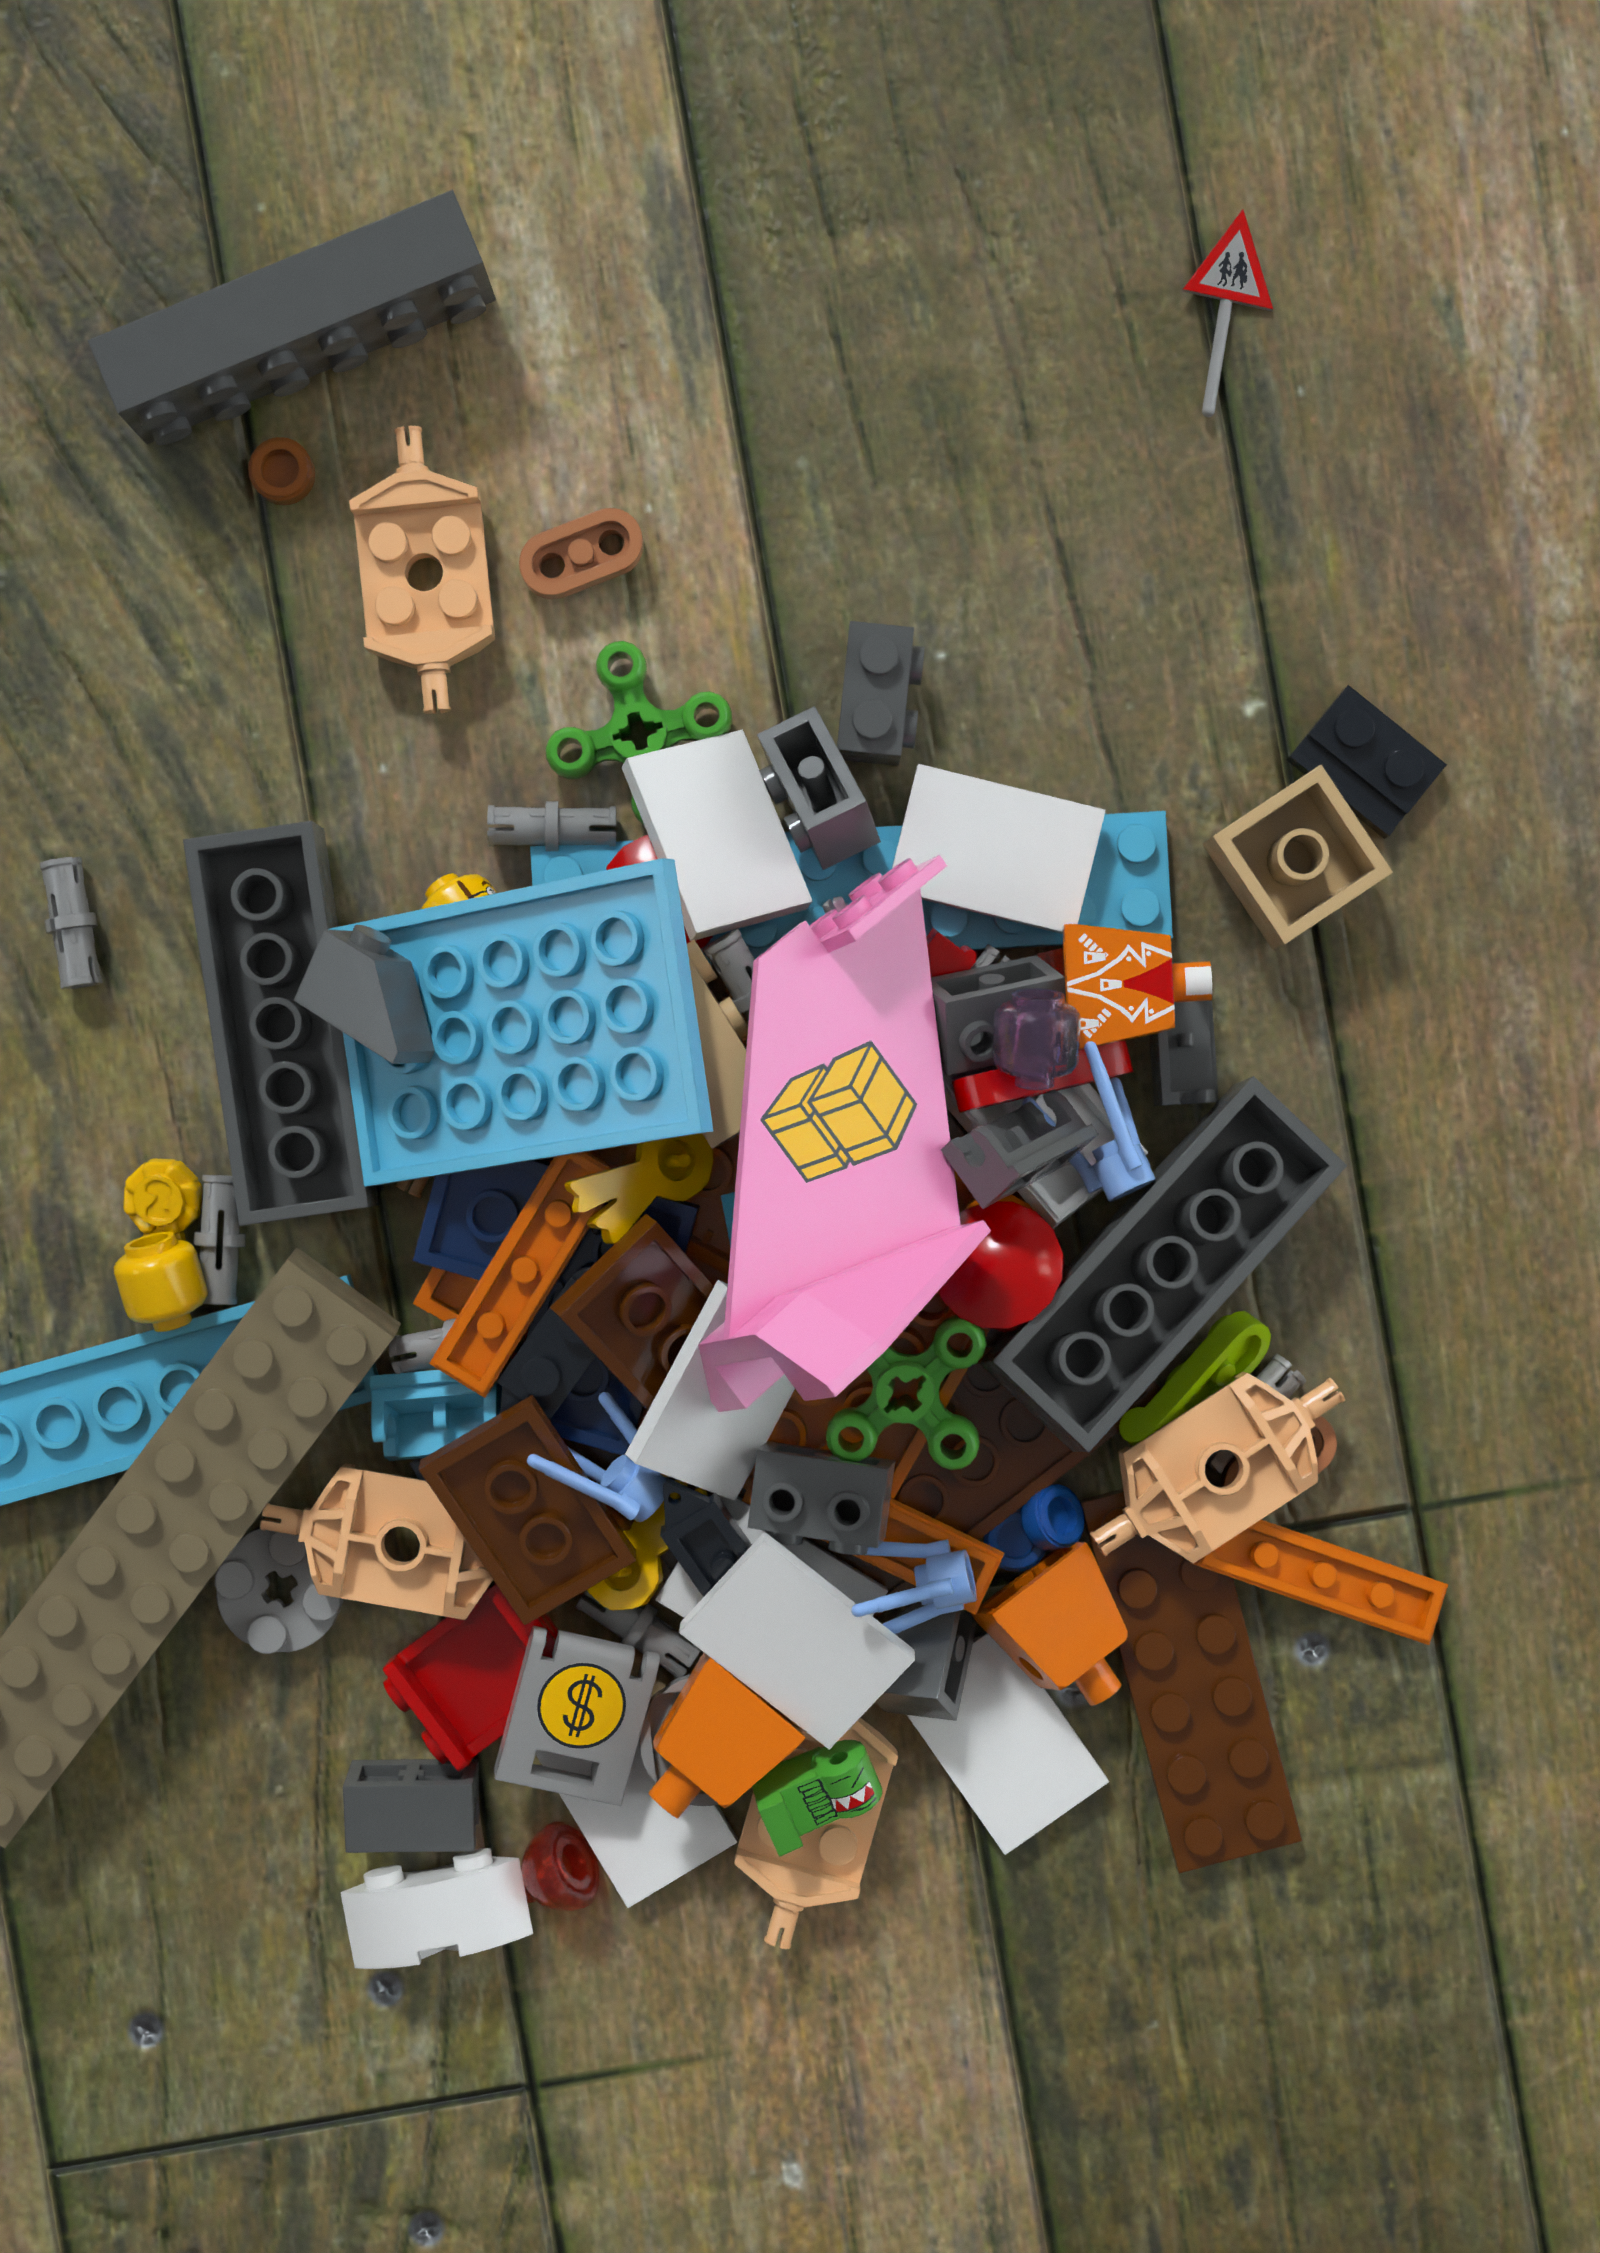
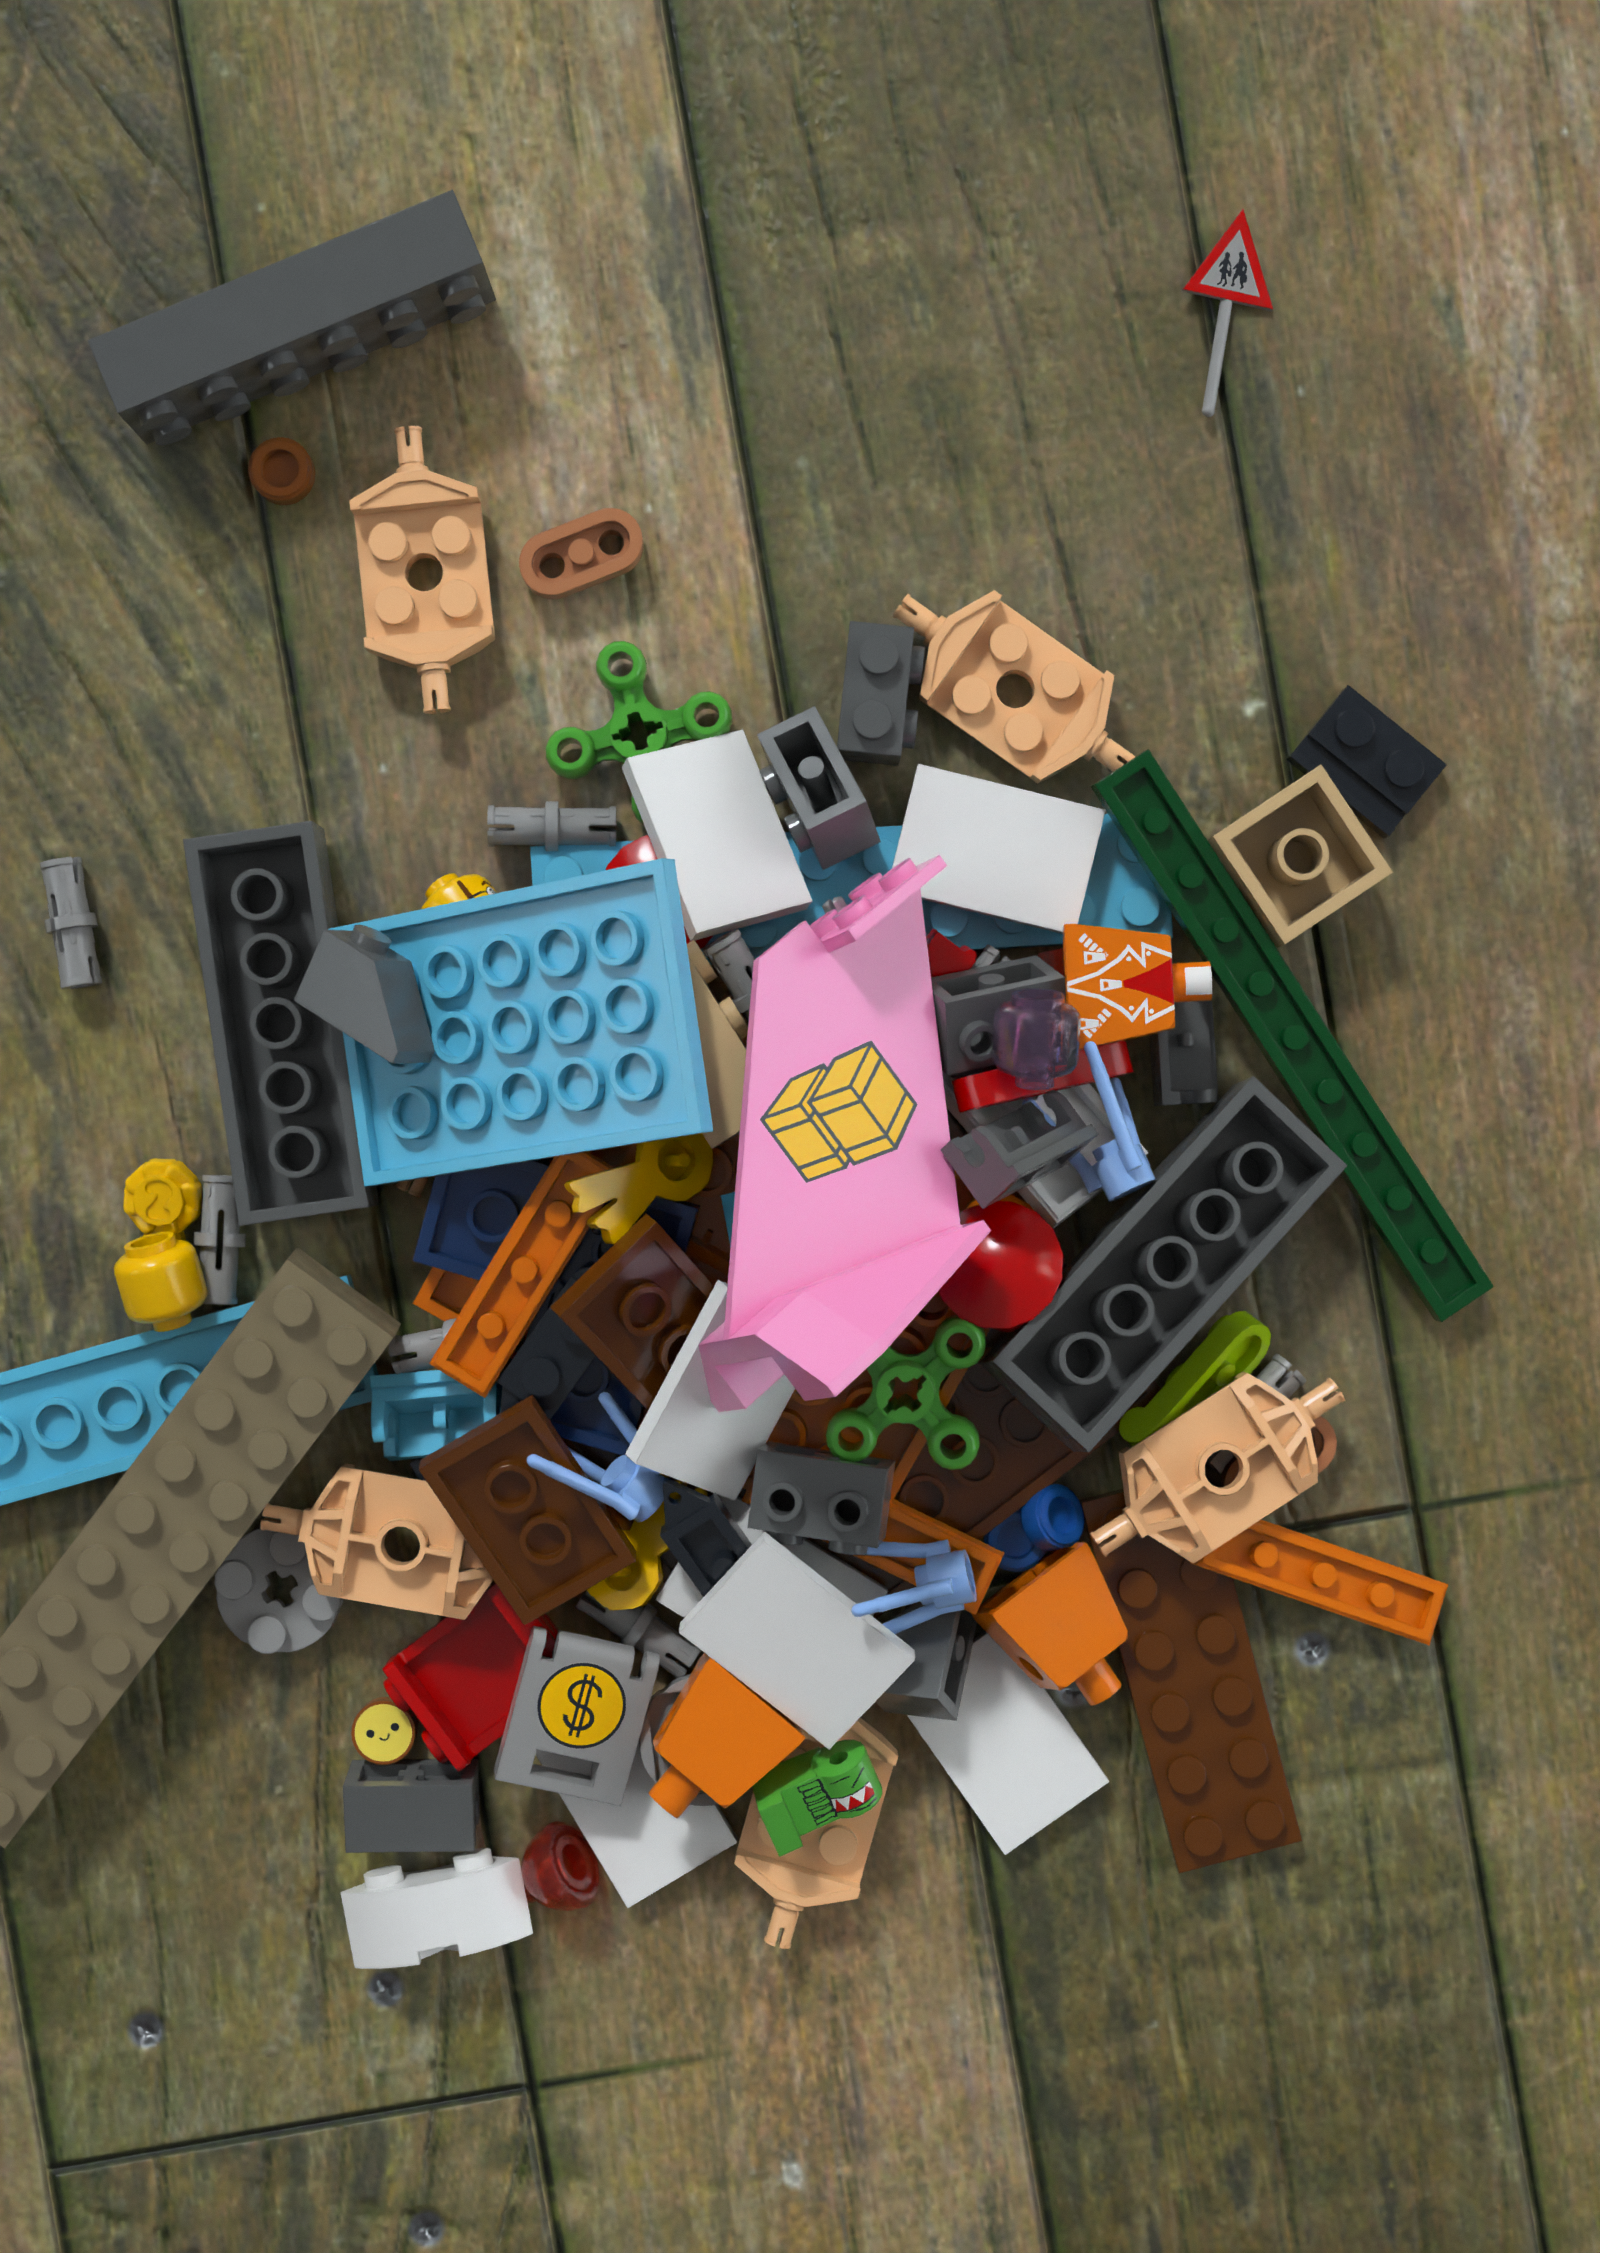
none -> light yellow tile [351,1697,418,1765]
none -> light nougat plate [892,590,1136,784]
none -> dark green plate [1090,749,1494,1322]

